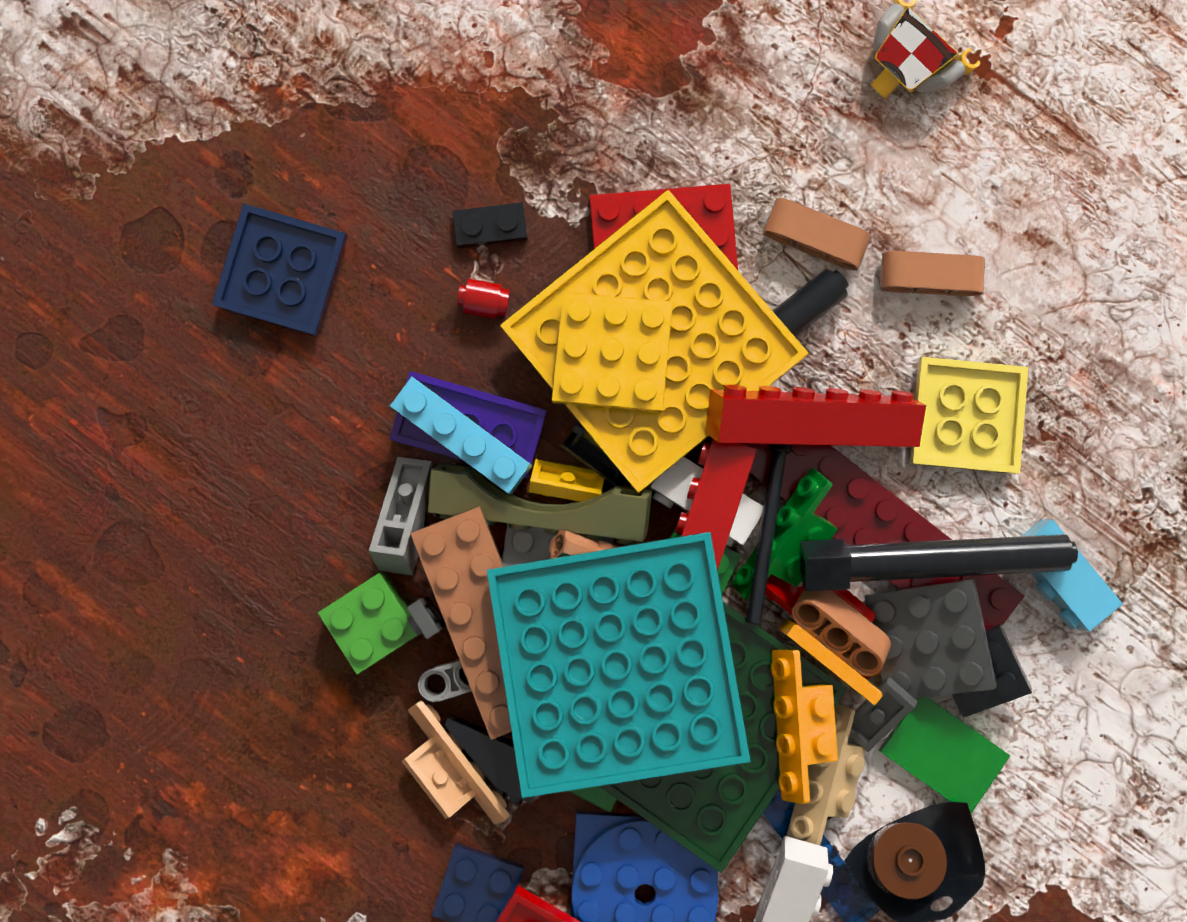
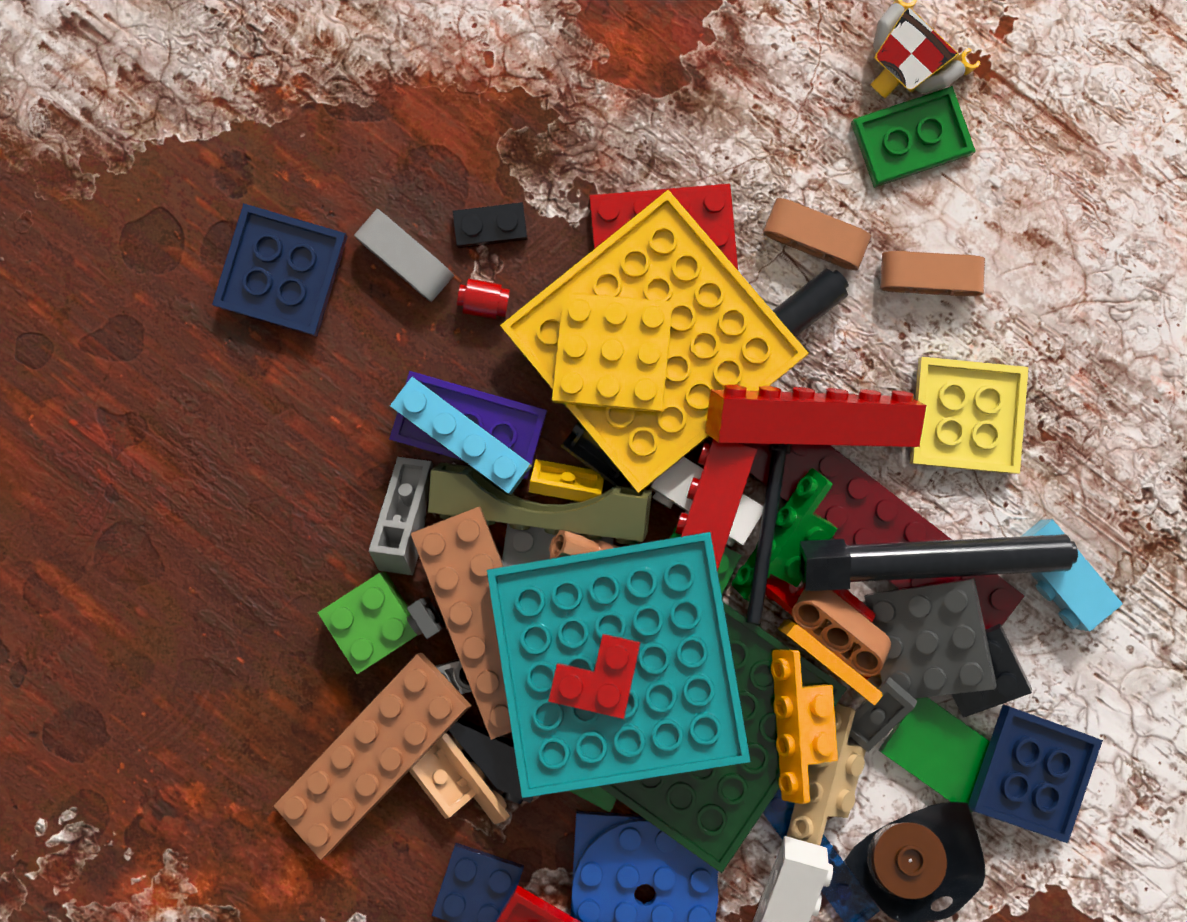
none -> nougat plate [274,653,472,860]
none -> light grey beam [354,209,455,302]
none -> red plate [548,634,641,719]
none -> green tile [851,86,976,188]
none -> dark blue plate [968,704,1103,843]

